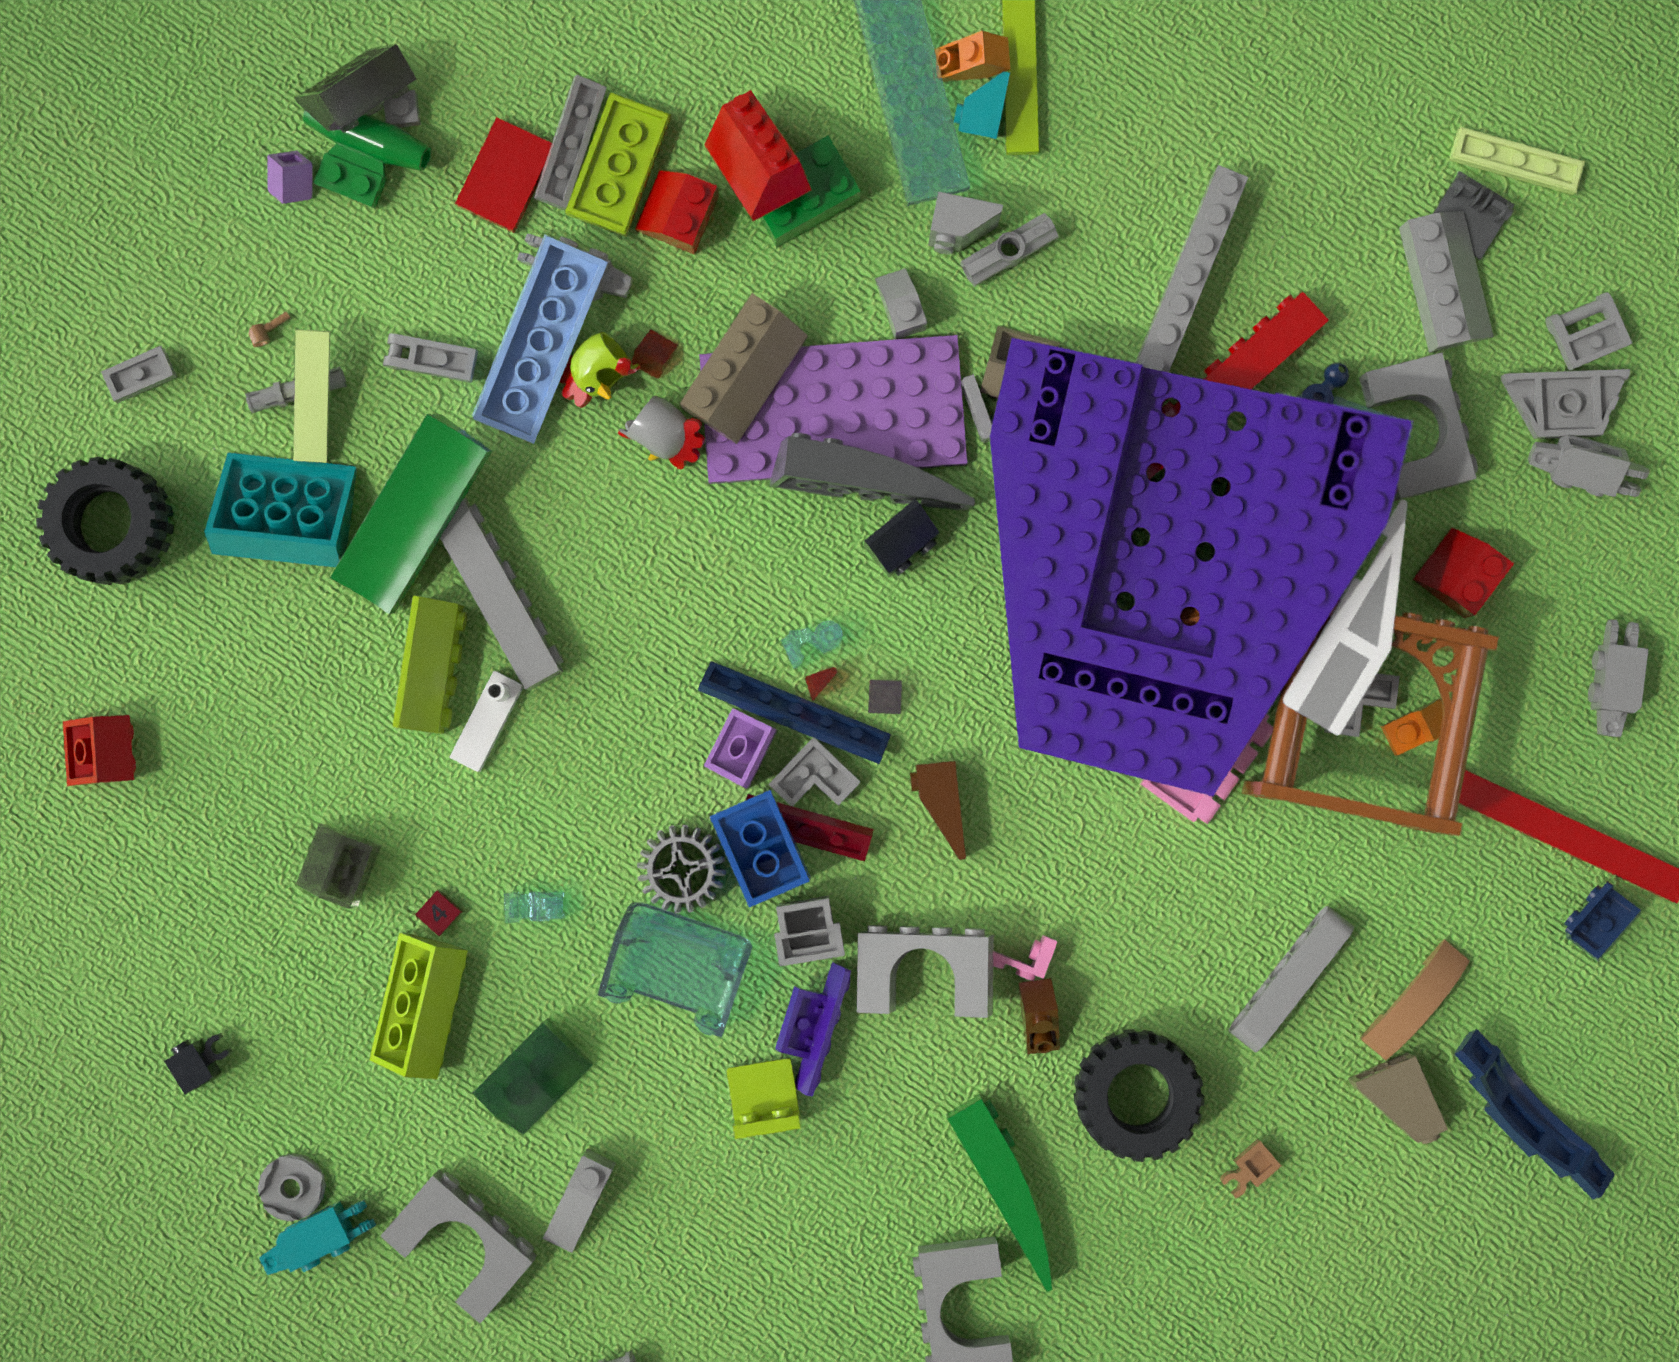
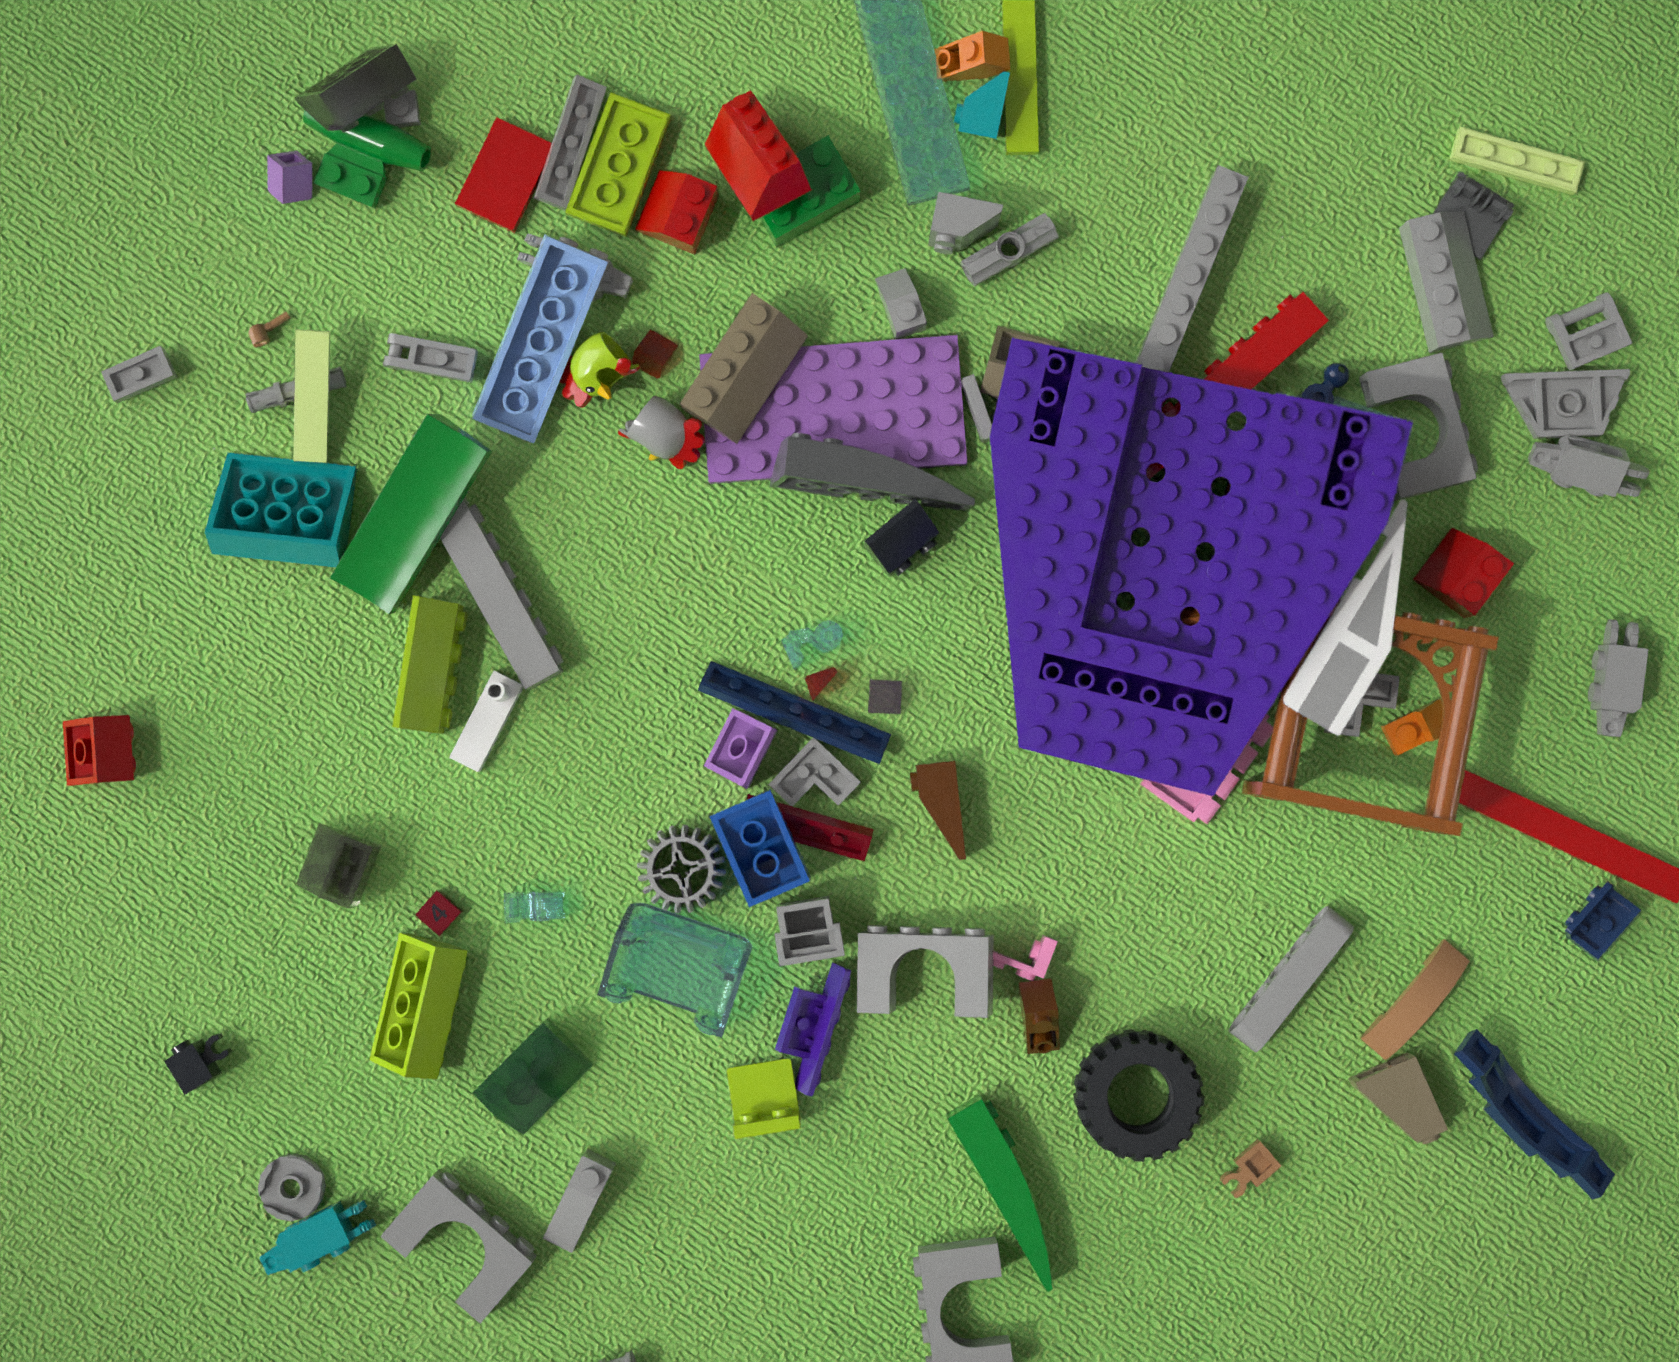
black tyre [36,457,174,585] -> none

